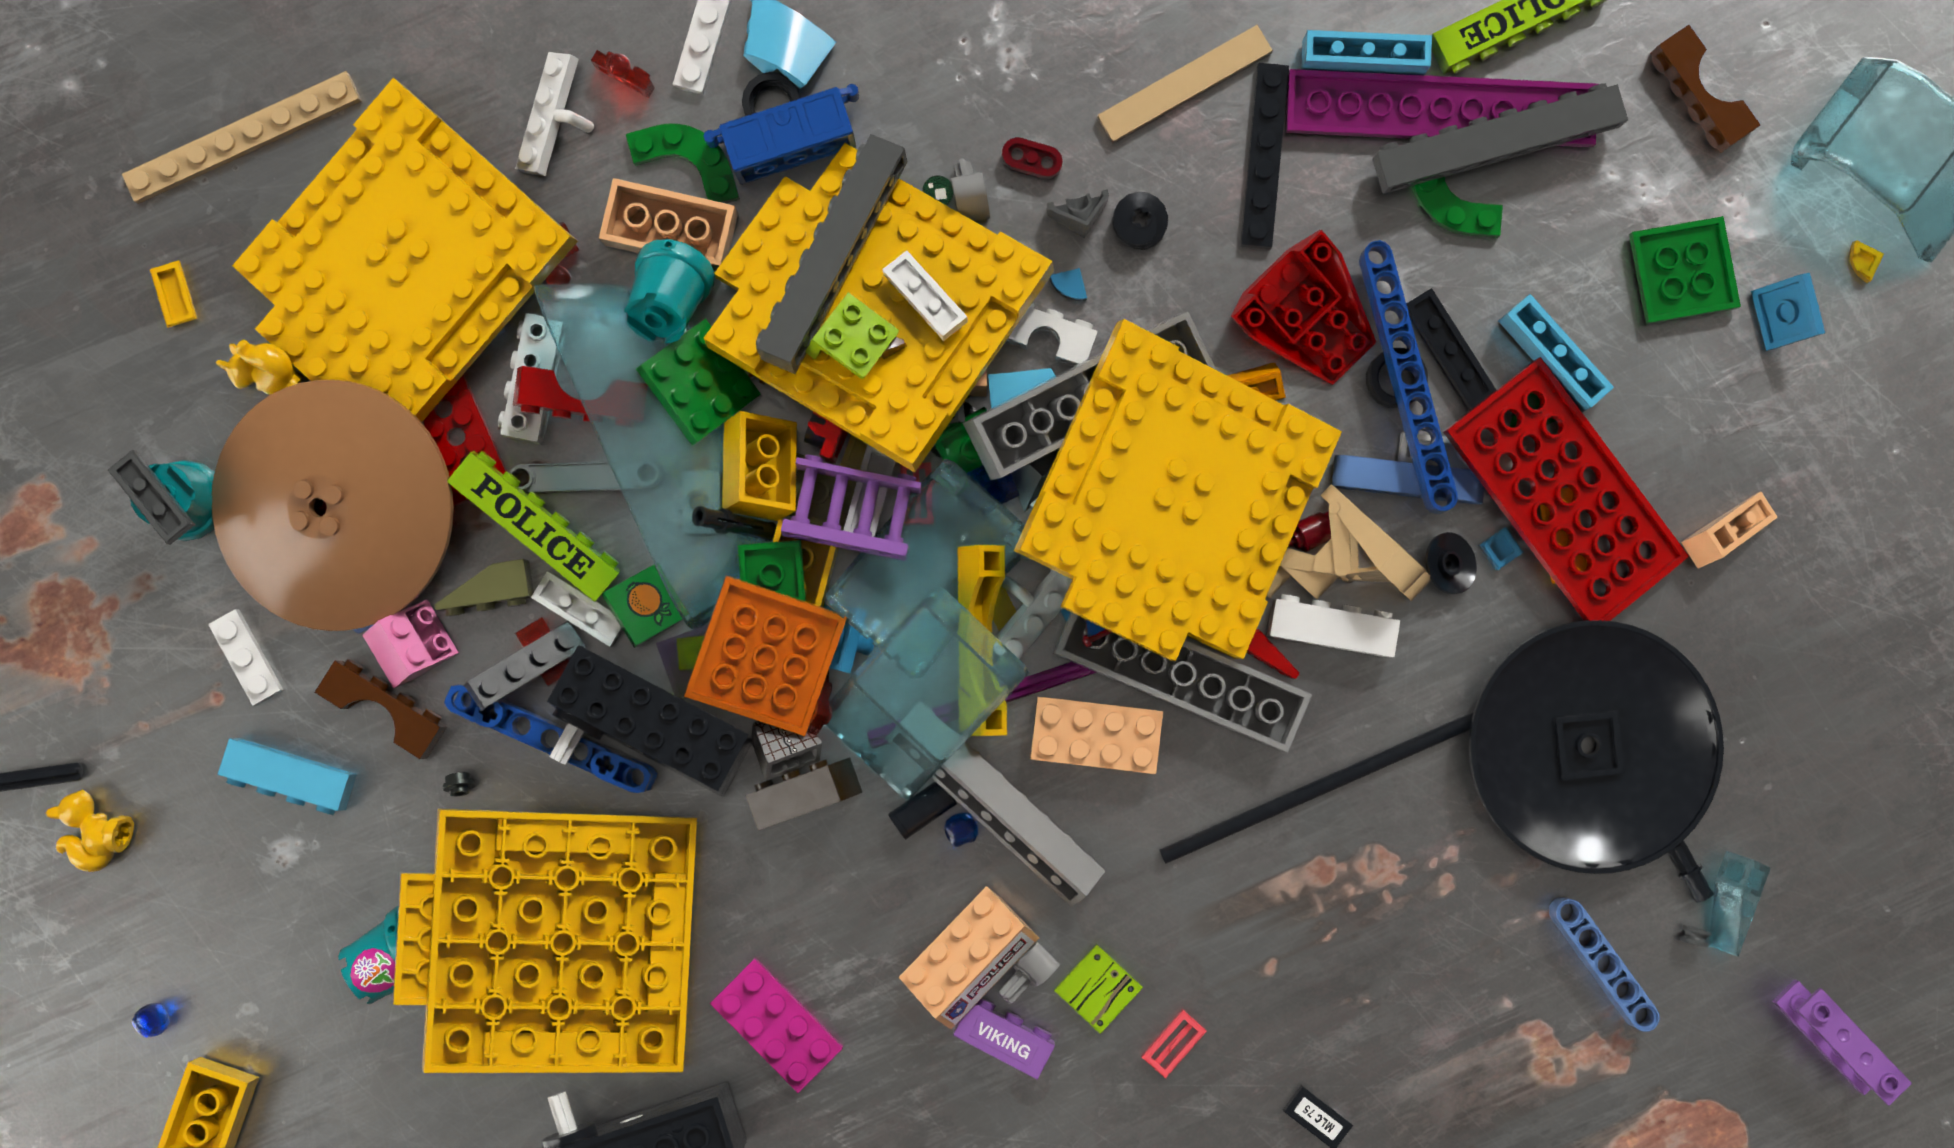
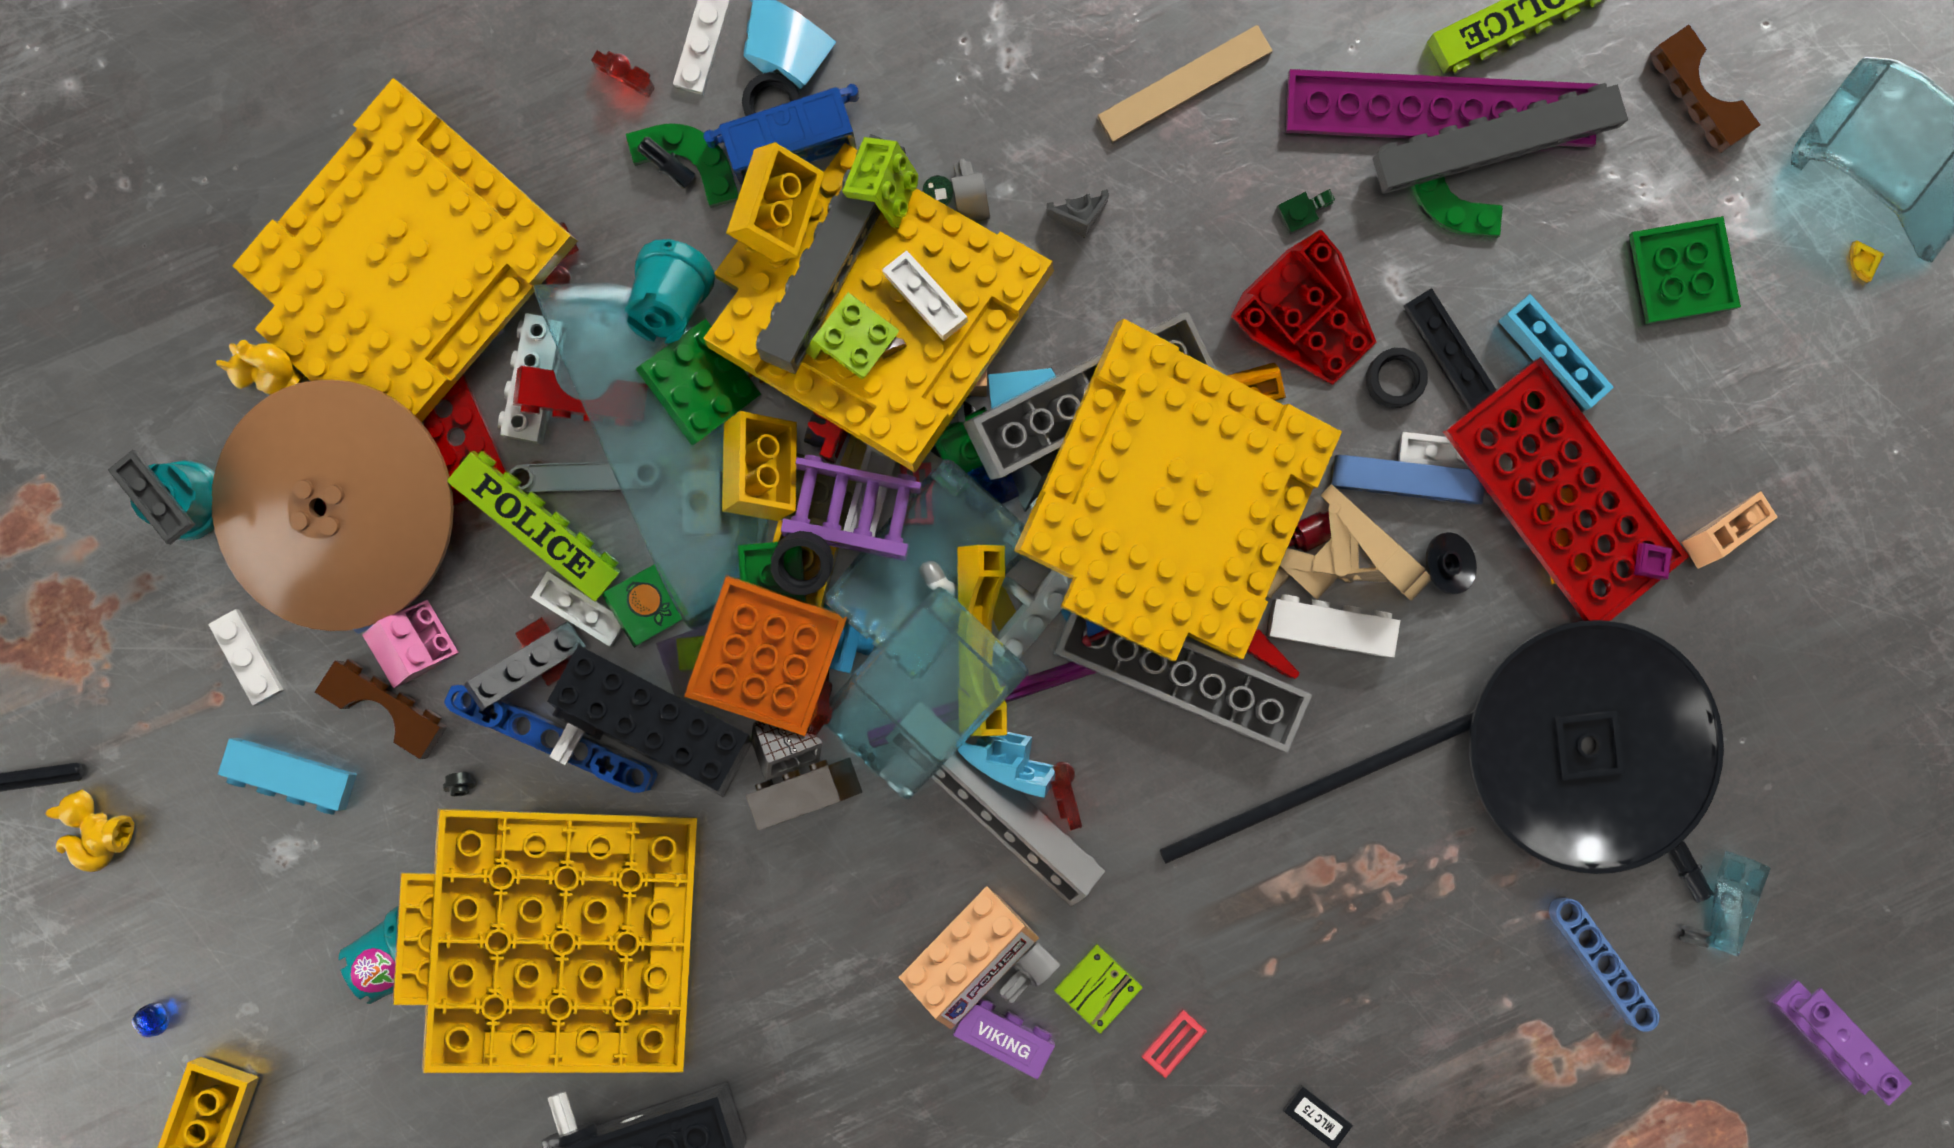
tan plate [122,71,362,204] -> none
yellow tile [150,260,198,328] -> none
olive slope [435,559,534,616] -> none
white plate [515,52,594,176] -> none
light nougat brick [599,178,739,271] -> none
black pin [692,506,776,541] -> none
dark pink plate [710,957,843,1093] -> none
black pin [888,781,957,840] -> none
clear blue piece [944,812,978,847] -> none
dark red plate [1002,137,1063,179] -> none
white arch [1005,303,1098,367] -> none
light nougat brick [1030,697,1163,774] -> none
dark azure tile [1050,268,1087,300] -> none
black piece [1113,192,1168,250] -> none
black plate [1240,63,1289,250] -> none
medium azure brick [1301,30,1432,75] -> none
blue beam [1359,240,1458,514] -> none
dark azure tile [1478,527,1524,571] -> none
dark azure tile [1751,273,1825,351] -> none
none -> black axle [637,136,695,189]
none -> yellow brick [726,142,825,262]
none -> black tyre [771,531,833,596]
none -> lime bracket [842,137,918,228]
none -> arm [919,561,958,600]
none -> medium azure slope [958,732,1059,798]
none -> clear red plate [1051,762,1082,830]
none -> dark green plate [1277,189,1335,235]
none -> magenta tile [1634,543,1672,580]

